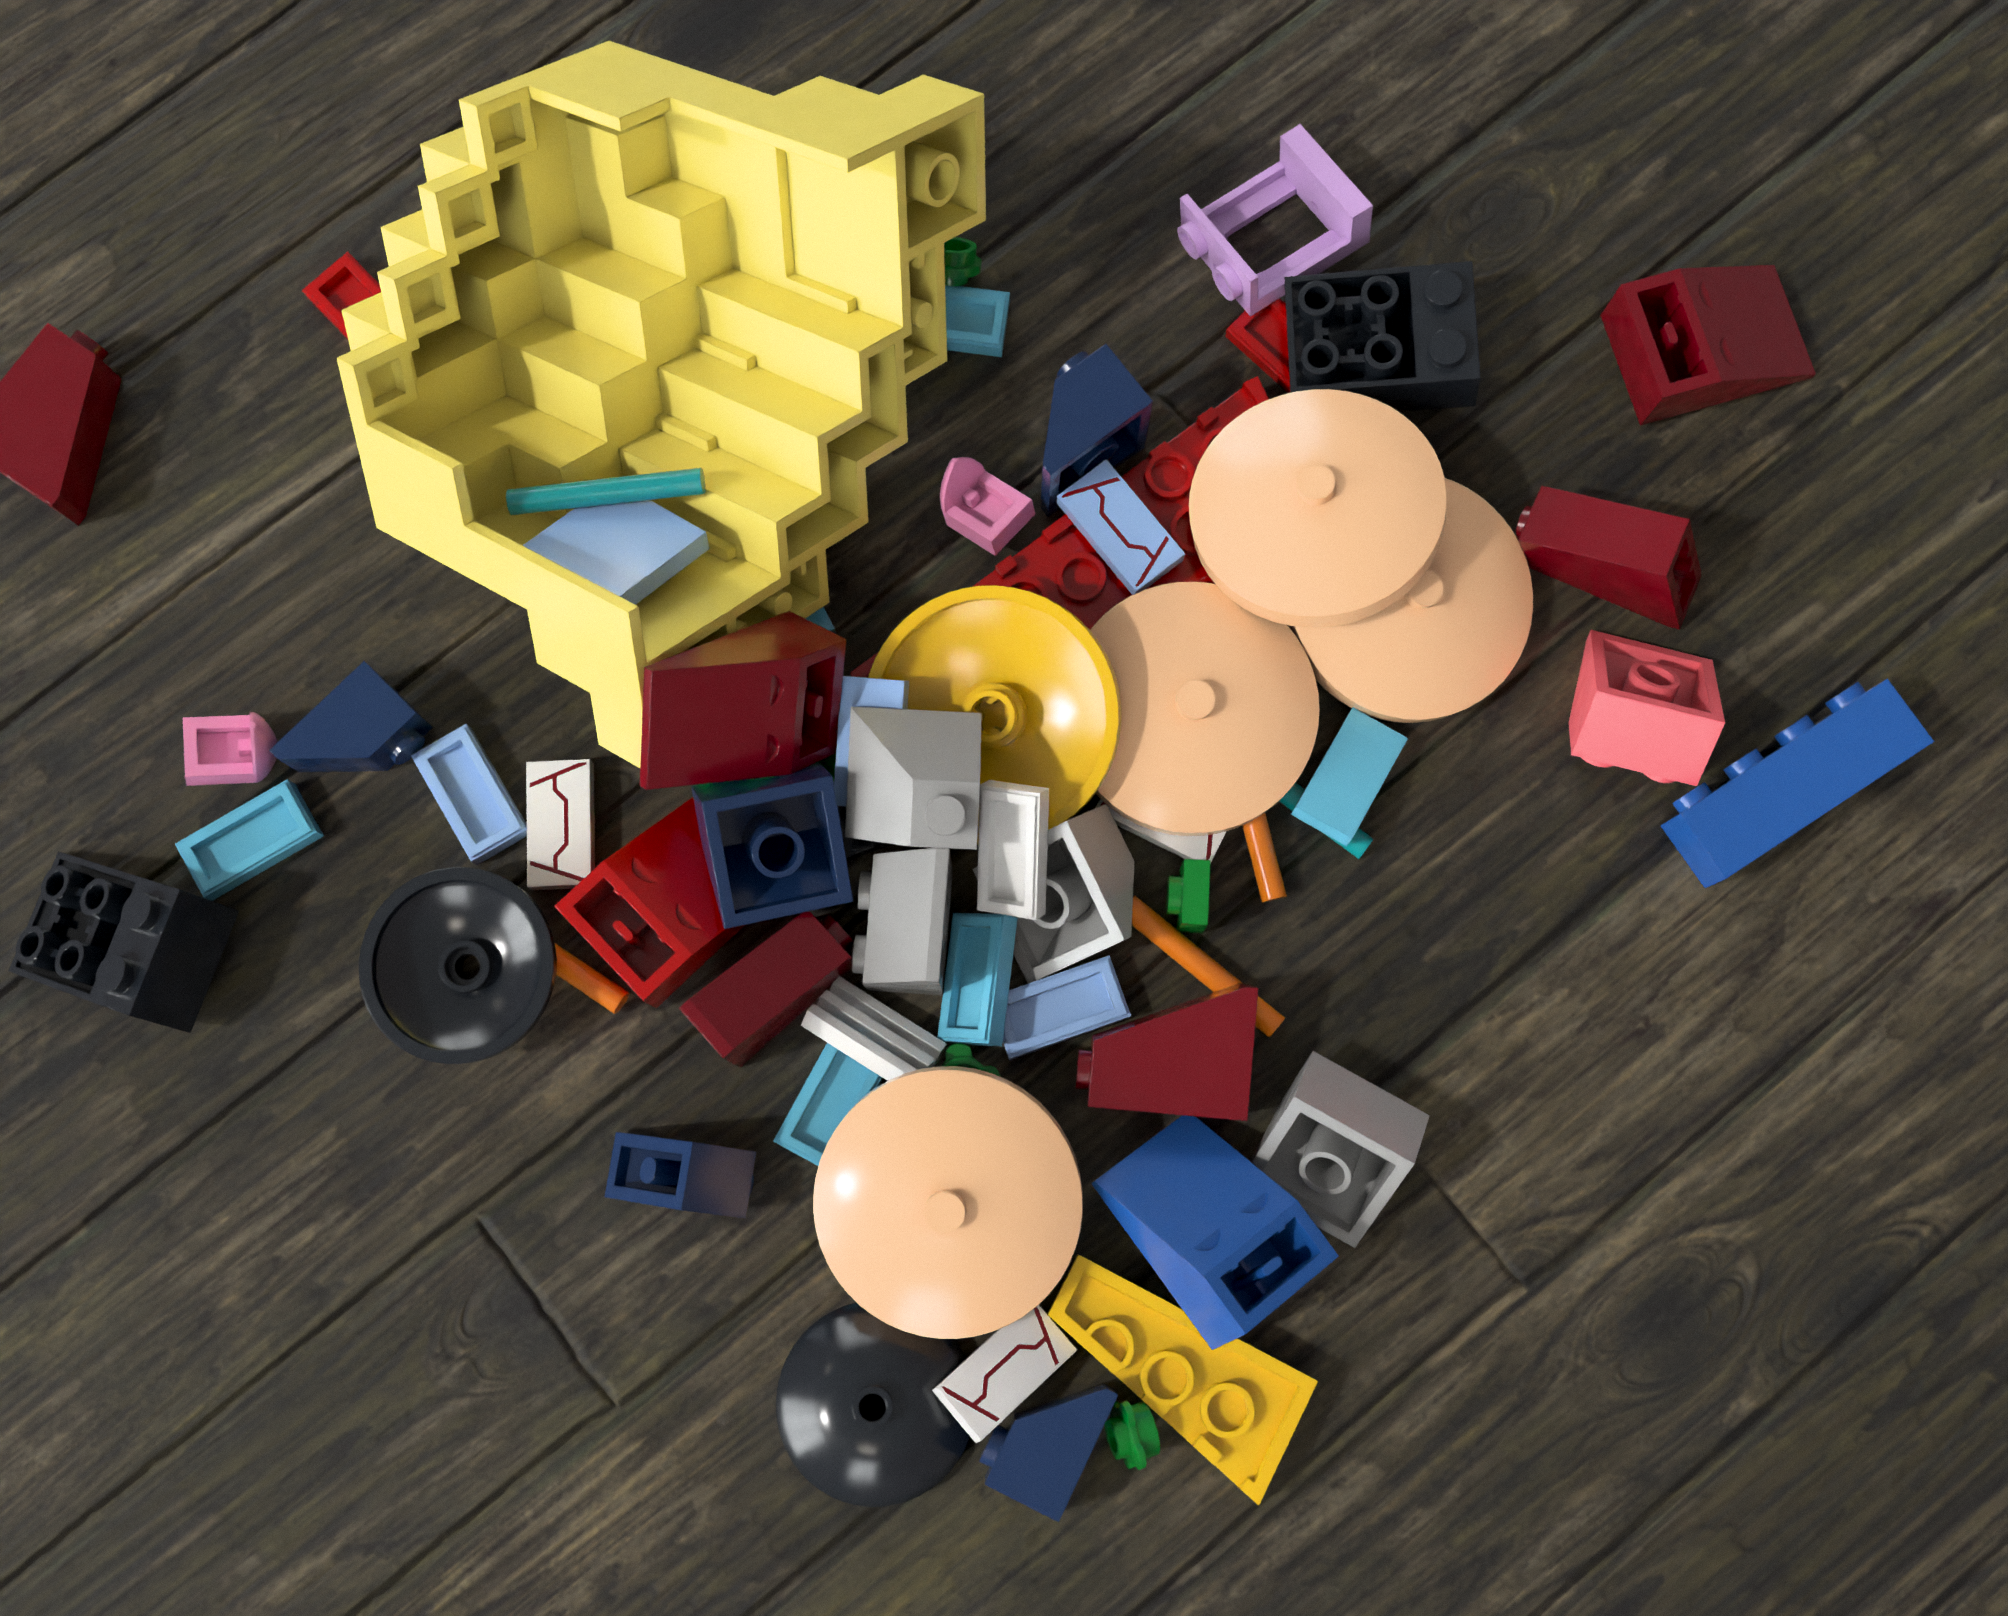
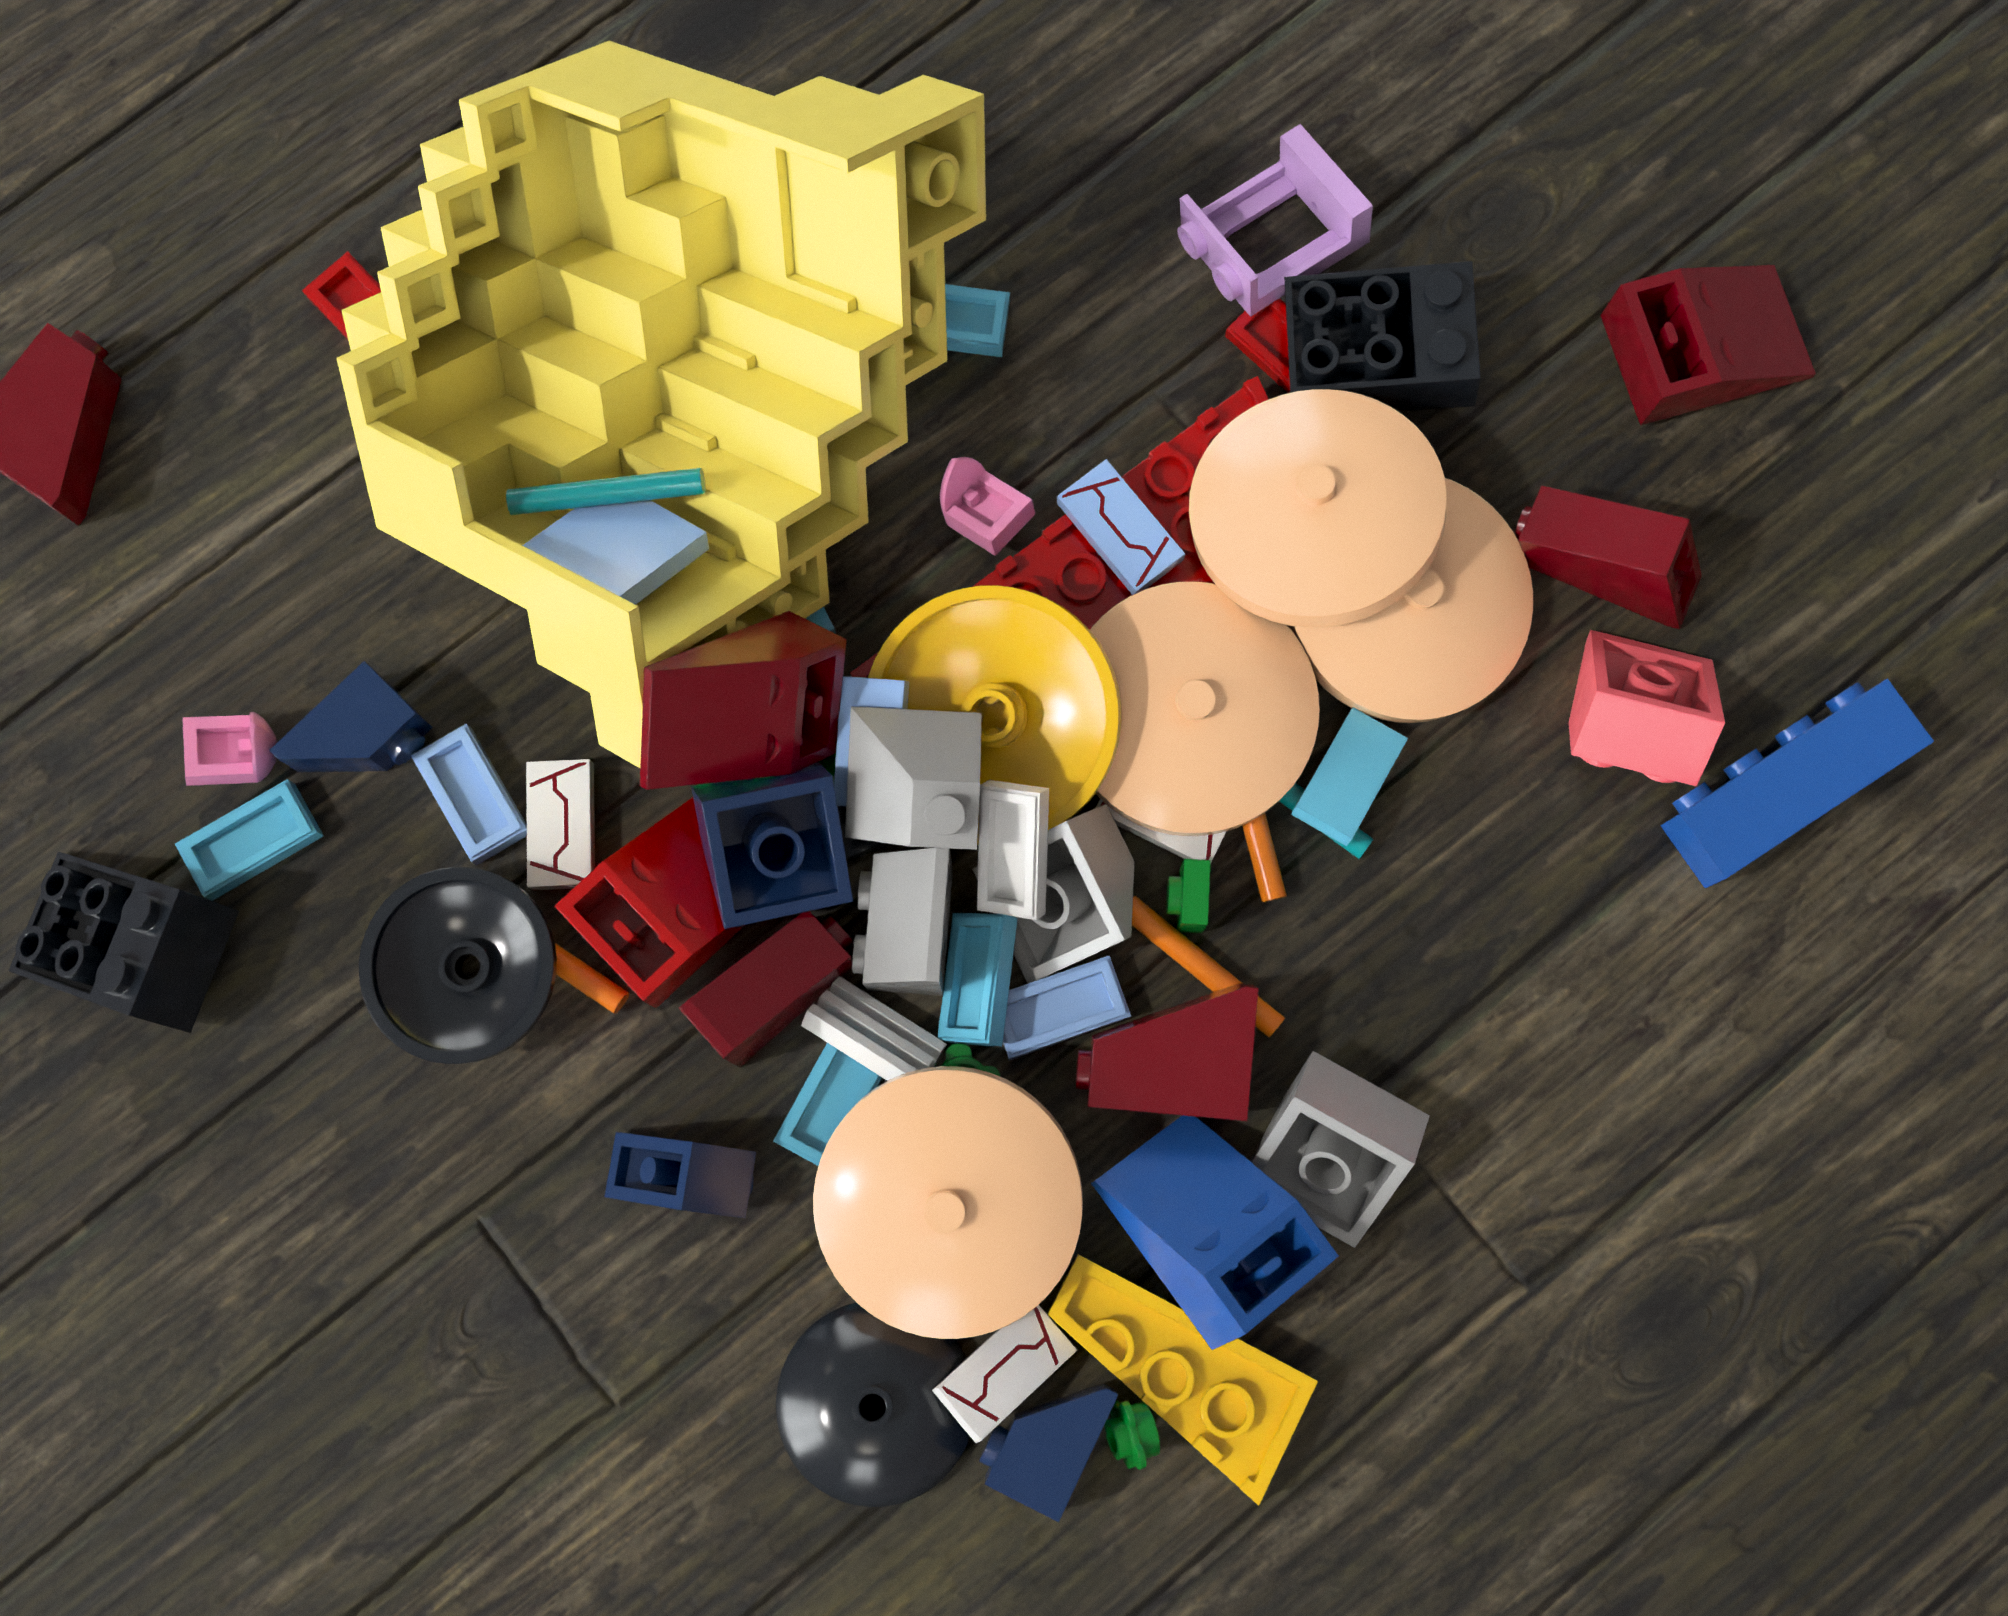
green plate [944,237,982,286] -> none
dark blue slope [1041,344,1153,517] -> none

